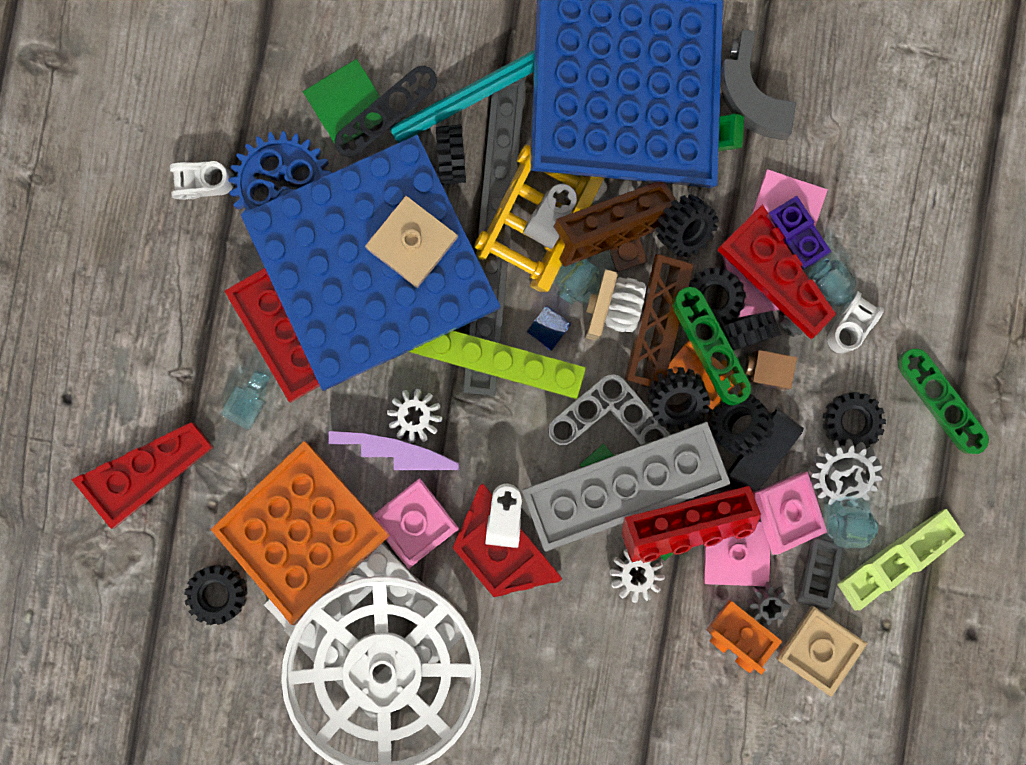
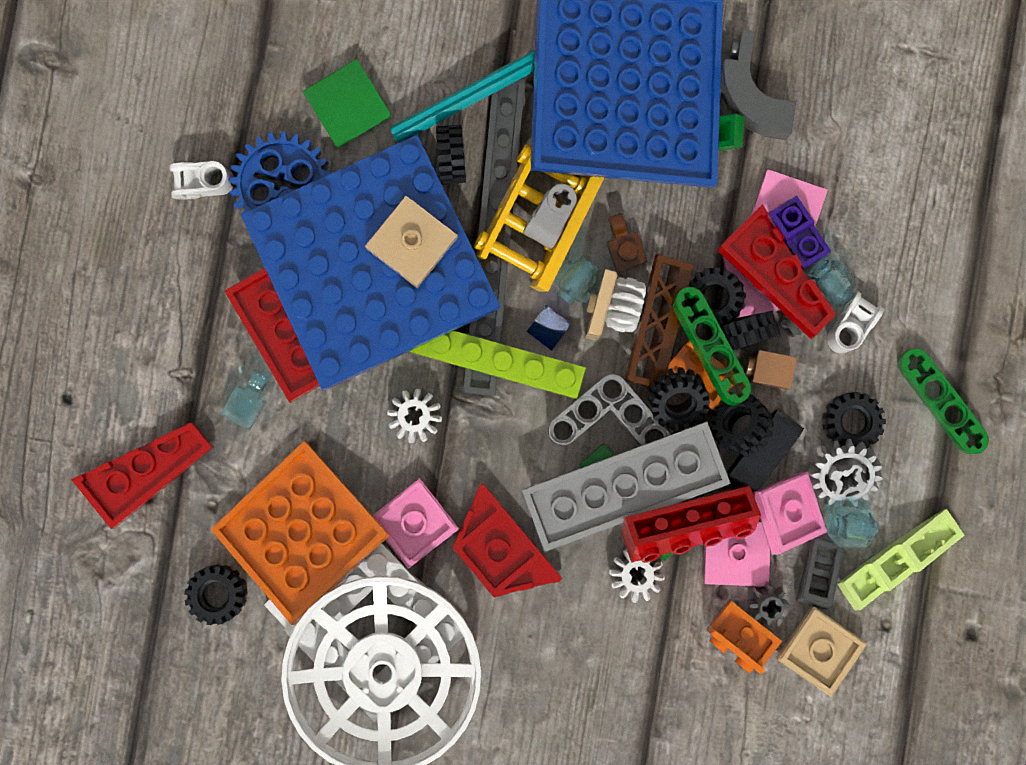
lavender slope [329,431,460,470] -> none
black beam [335,66,437,157] -> none
white piece [485,483,522,548] -> none
reddish brown fence [553,181,677,267] -> none
black tyre [656,194,719,258] -> none

